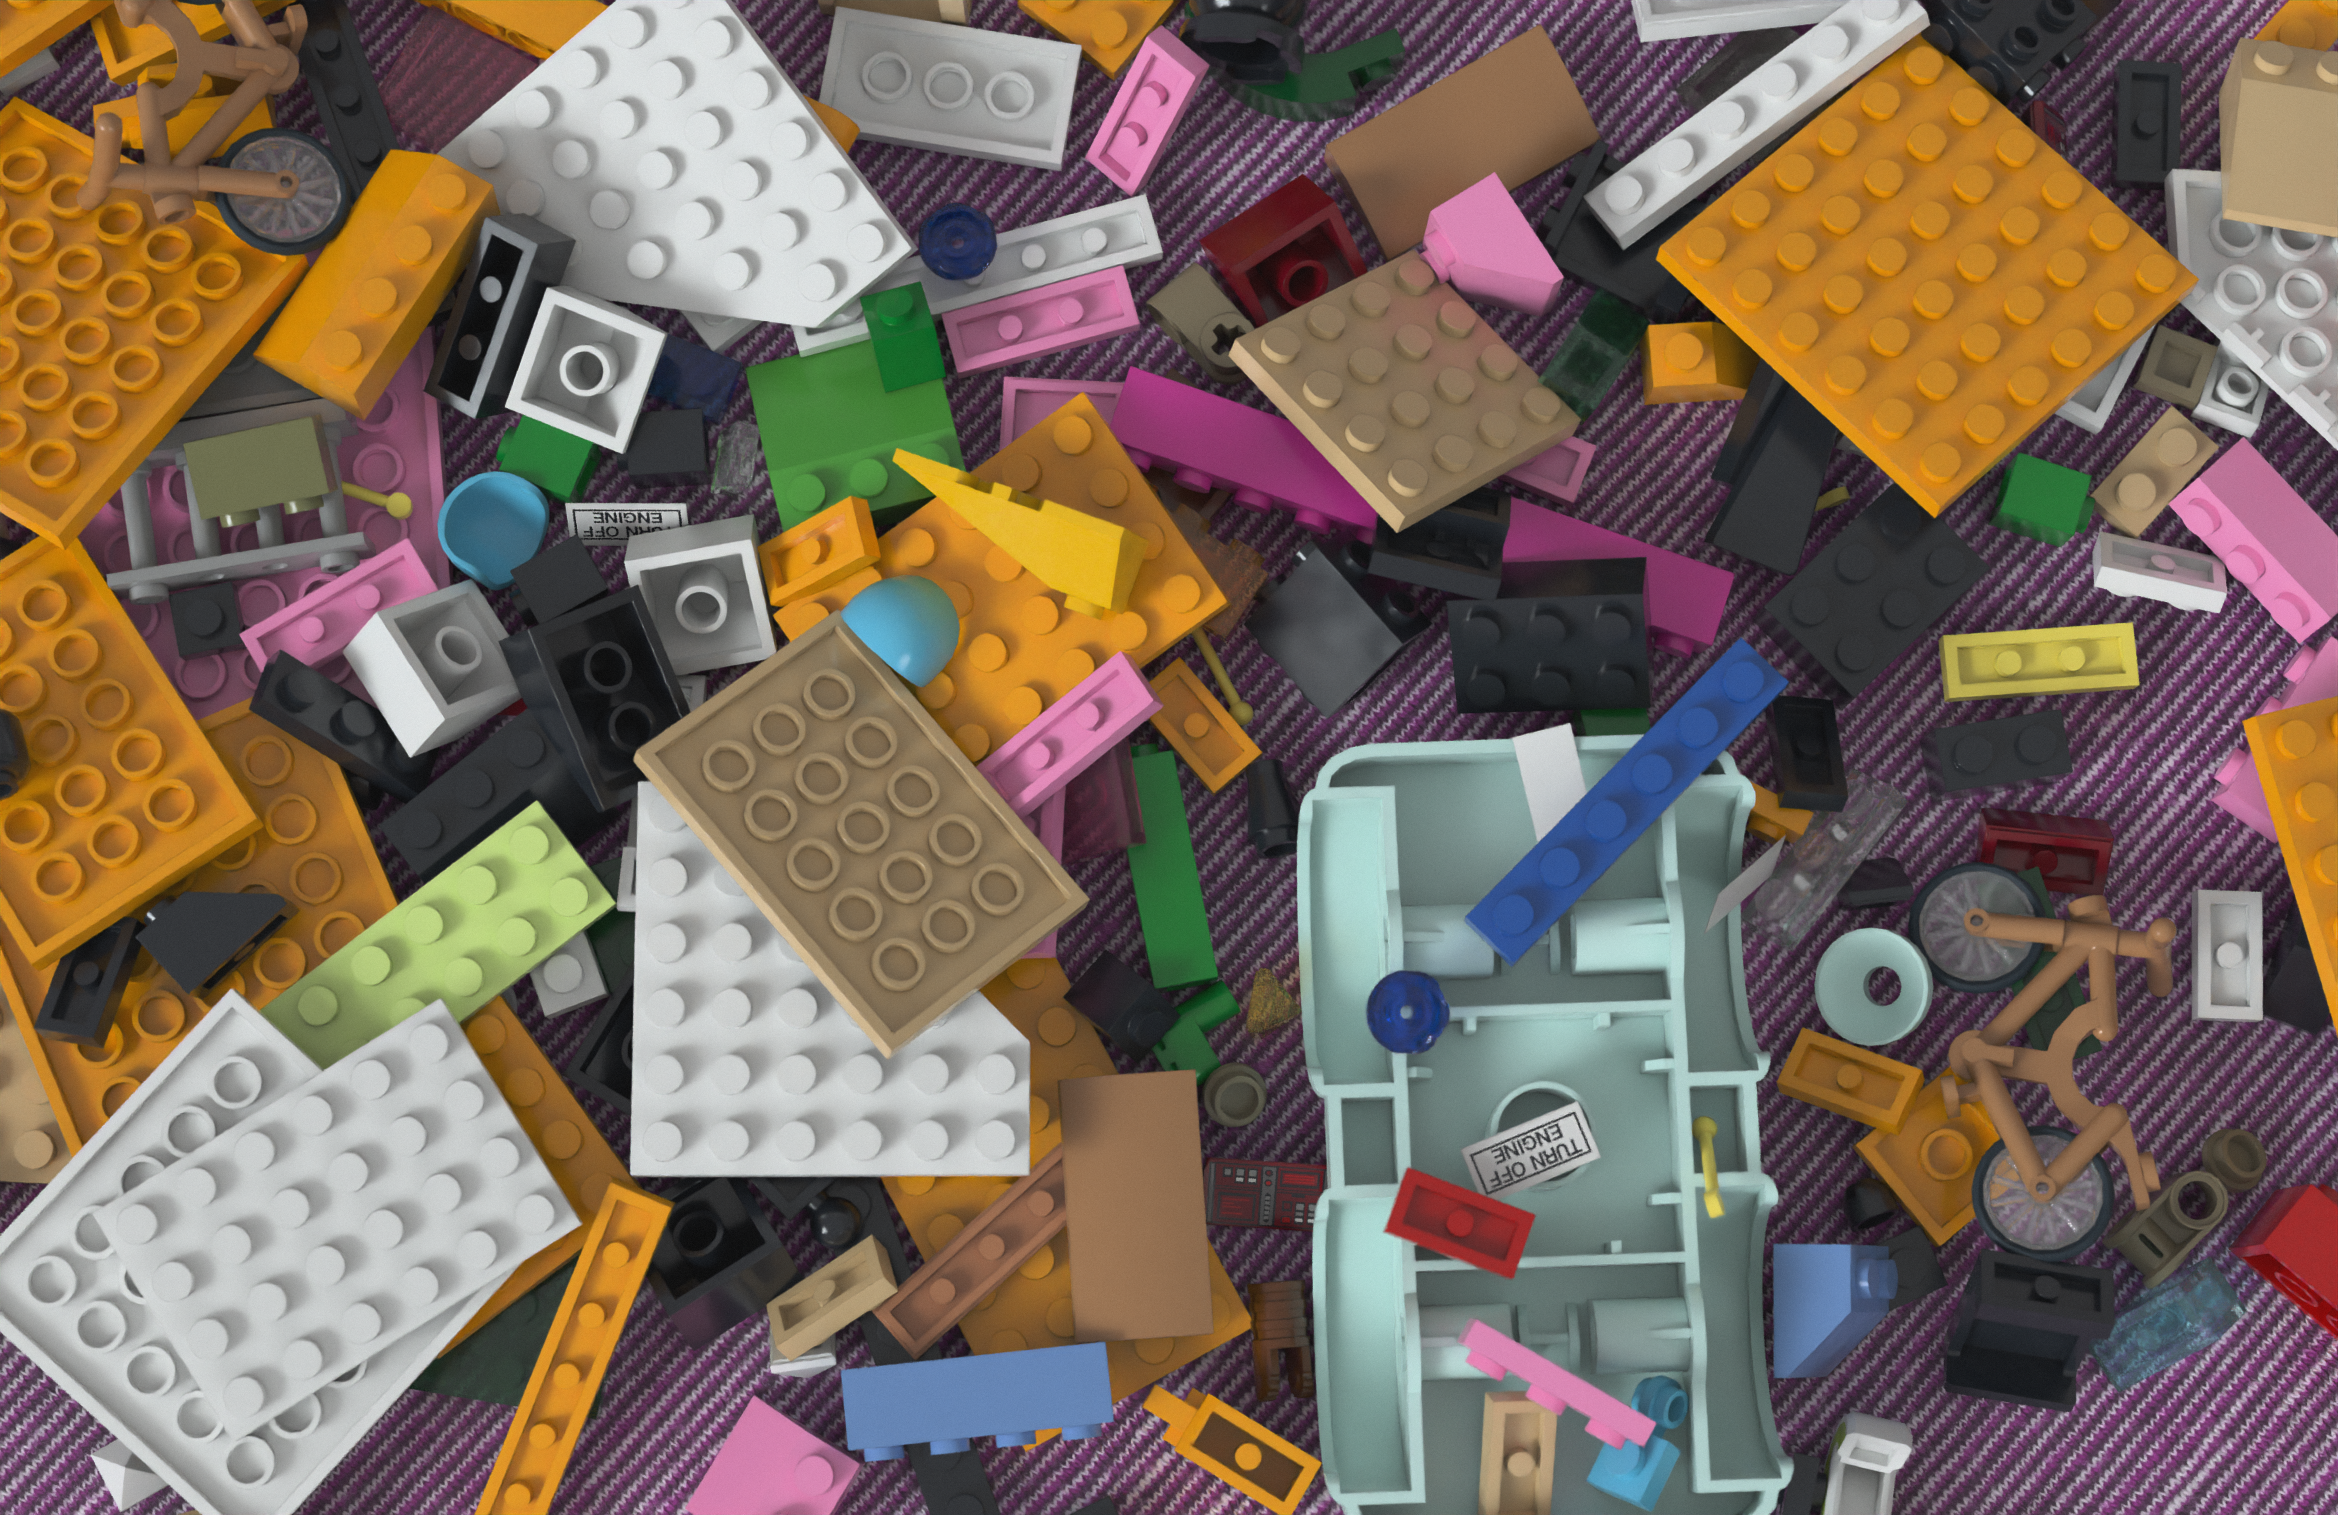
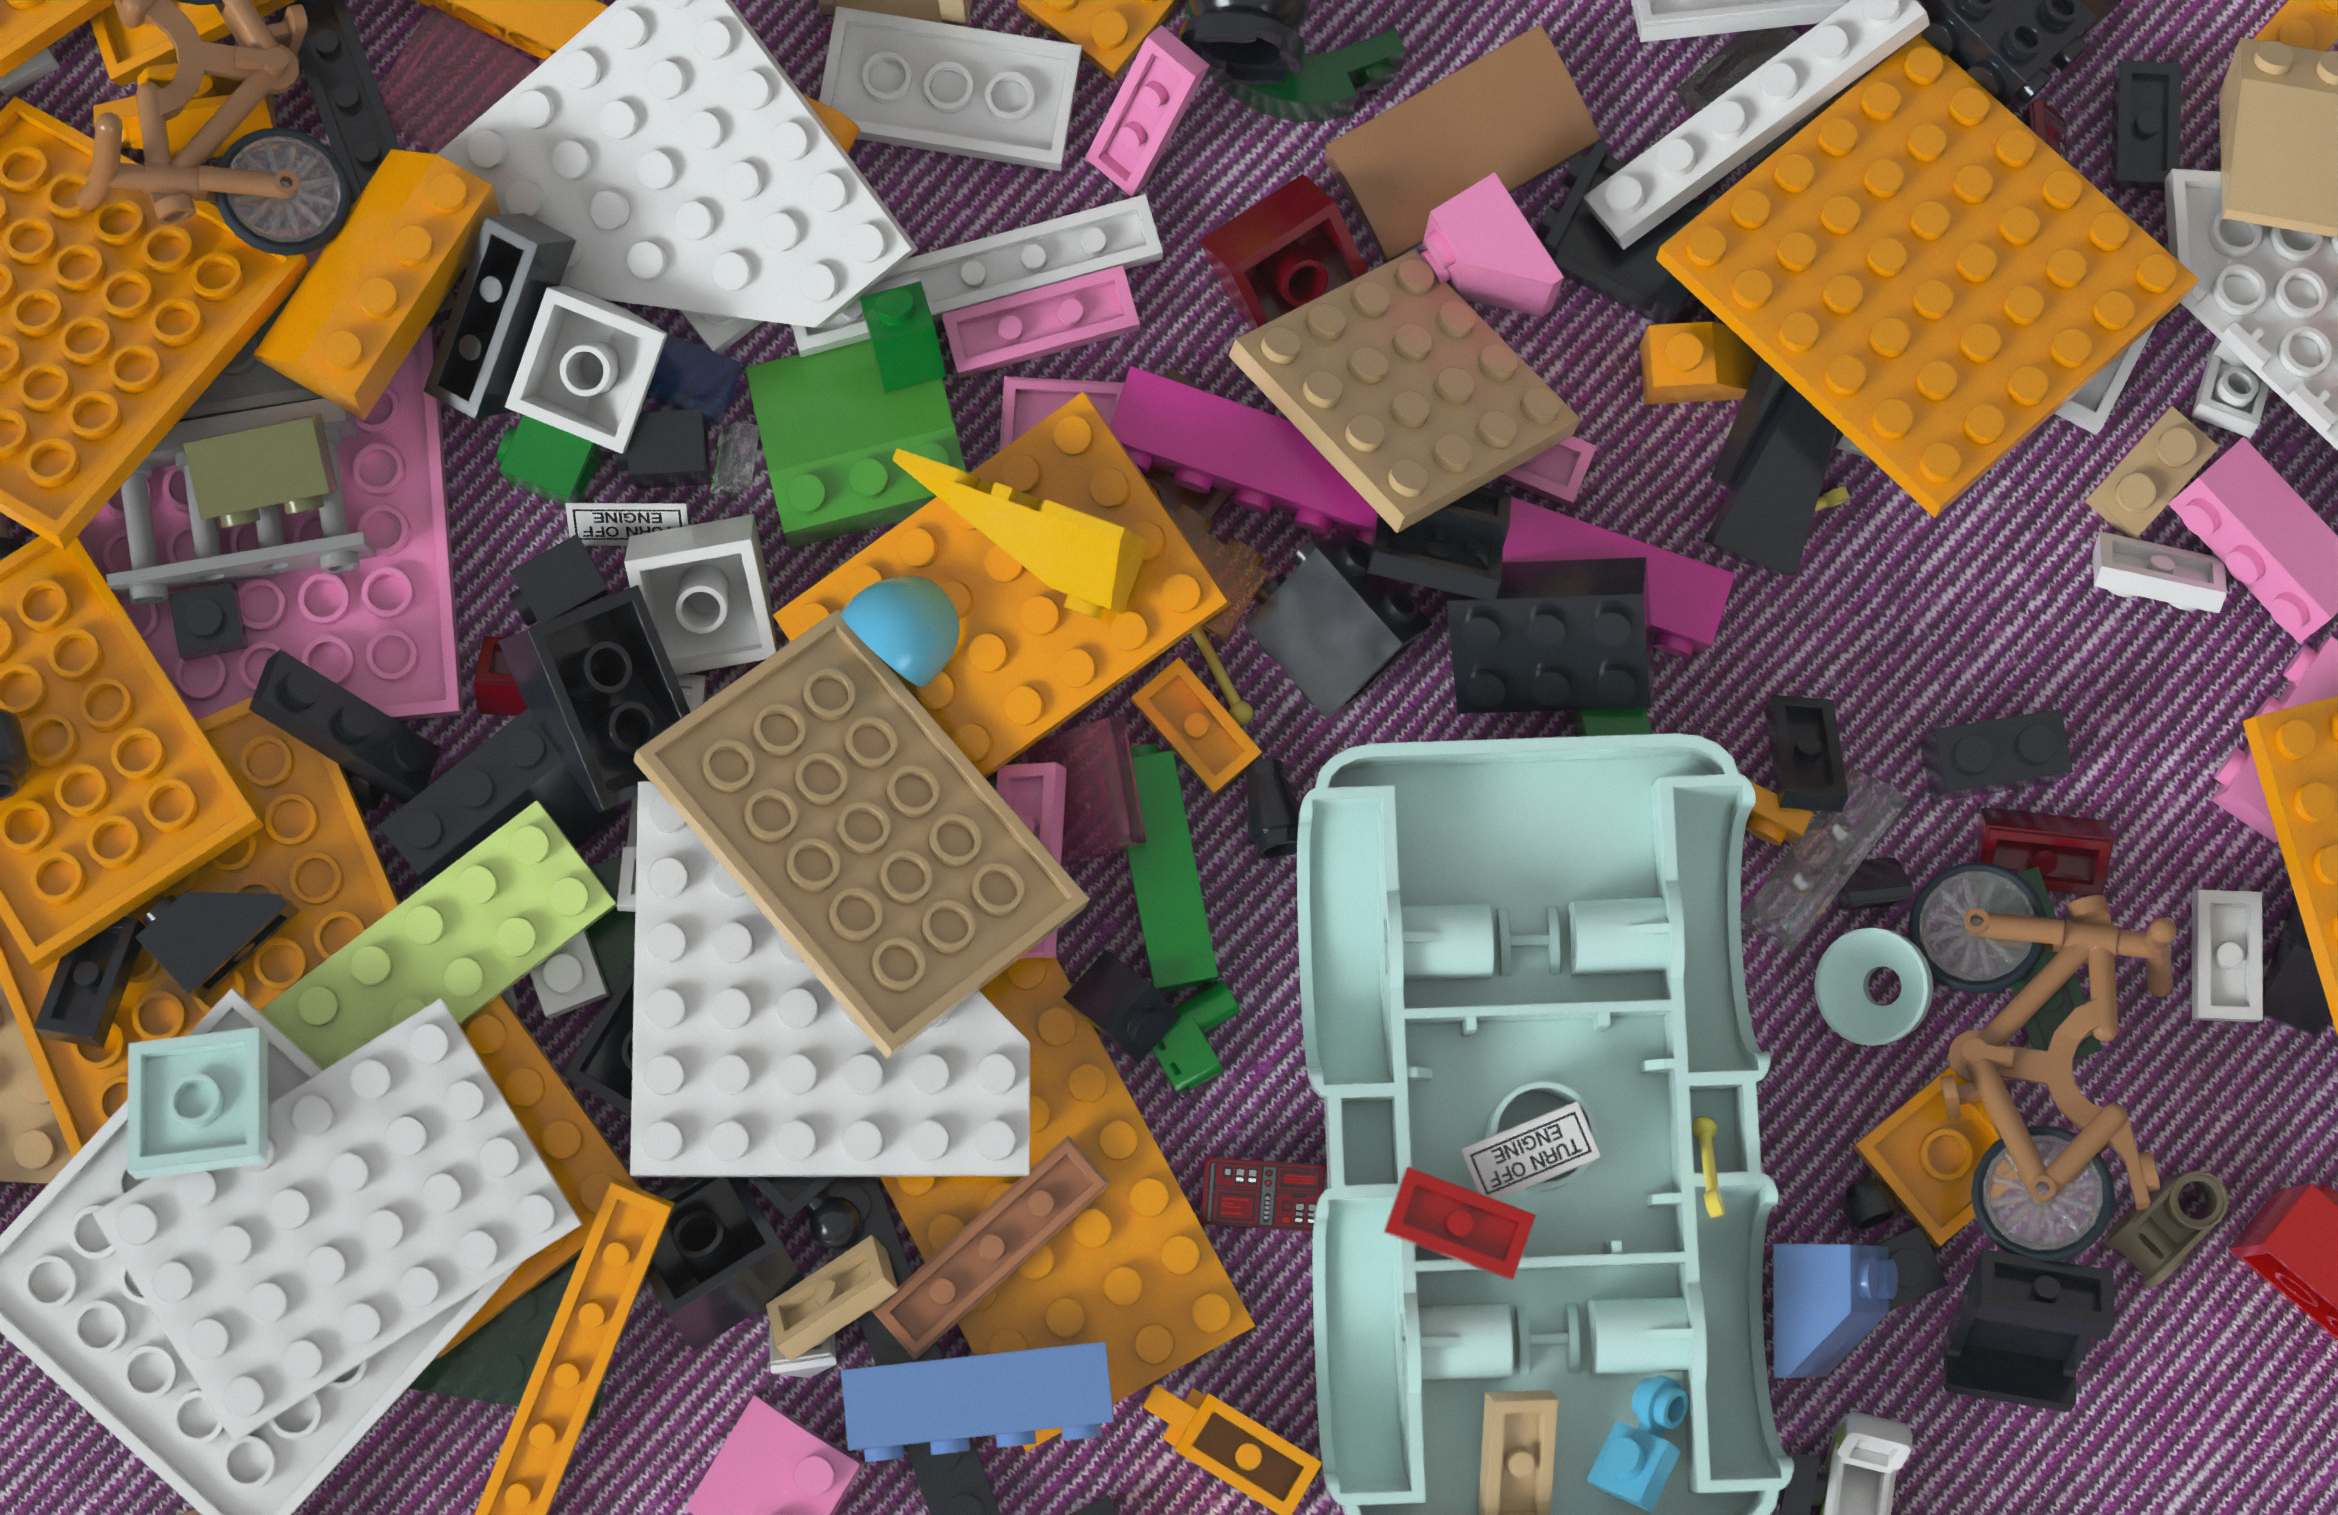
white slope [90,1439,169,1512] -> none
bright pink plate [239,537,440,673] -> none
light yellow hinge [341,480,413,520] -> none
white slope [342,579,522,758] -> none
medium azure helmet [437,471,550,590] -> none
light orange plate [757,496,882,607] -> none
clear blue plate [918,203,997,281] -> none
bright pink plate [976,651,1164,820] -> none
medium nougat slope [1057,1070,1214,1344] -> none
dark tan piece [1145,262,1254,385] -> none
dark tan plate [1202,1063,1267,1127] -> none
clear yellow slope [1245,968,1302,1039] -> none
reddish brown hinge [1247,1280,1314,1402] -> none
clear blue plate [1366,970,1450,1054] -> none
bright pink plate [1457,1318,1657,1451] -> none
blue plate [1464,638,1790,967] -> none
white sticker [1512,723,1587,842] -> none
clear green slope [1537,288,1651,426] -> none
white sticker [1704,835,1786,934] -> none
black brick [1753,482,1990,711] -> none
light orange plate [1776,1027,1925,1136] -> none
light yellow plate [1938,622,2140,702] -> none
green brick [1988,452,2095,548] -> none
clear light blue slope [2088,1256,2247,1393] -> none
dark tan plate [2132,325,2218,410] -> none
dark tan plate [2202,1129,2267,1193] -> none
none -> light aqua plate [127,1027,268,1179]

